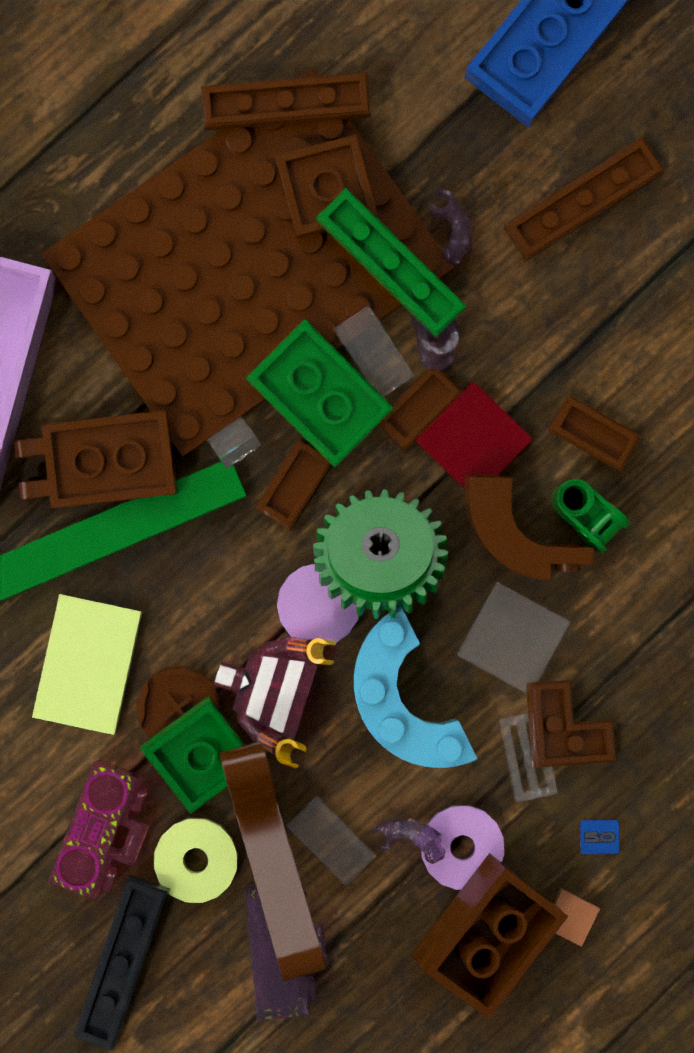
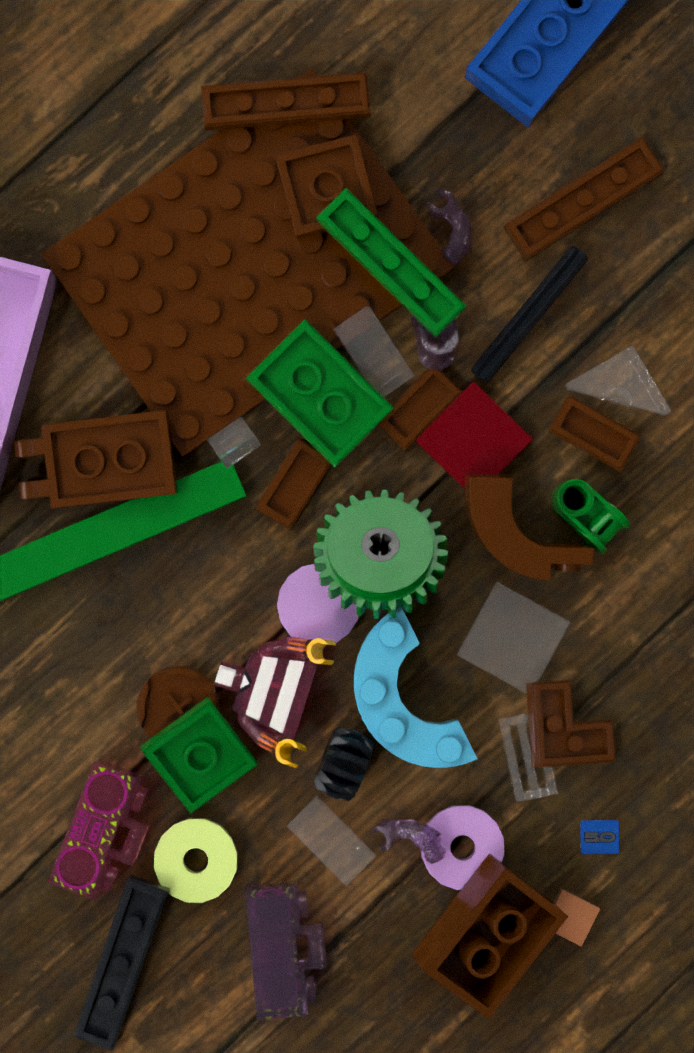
yellowish green tile [32,594,143,735] -> none
reddish brown beam [219,741,326,982] -> none
none -> black gear [314,727,374,801]
none -> black axle [471,246,588,383]
none -> clear tile [565,345,672,416]

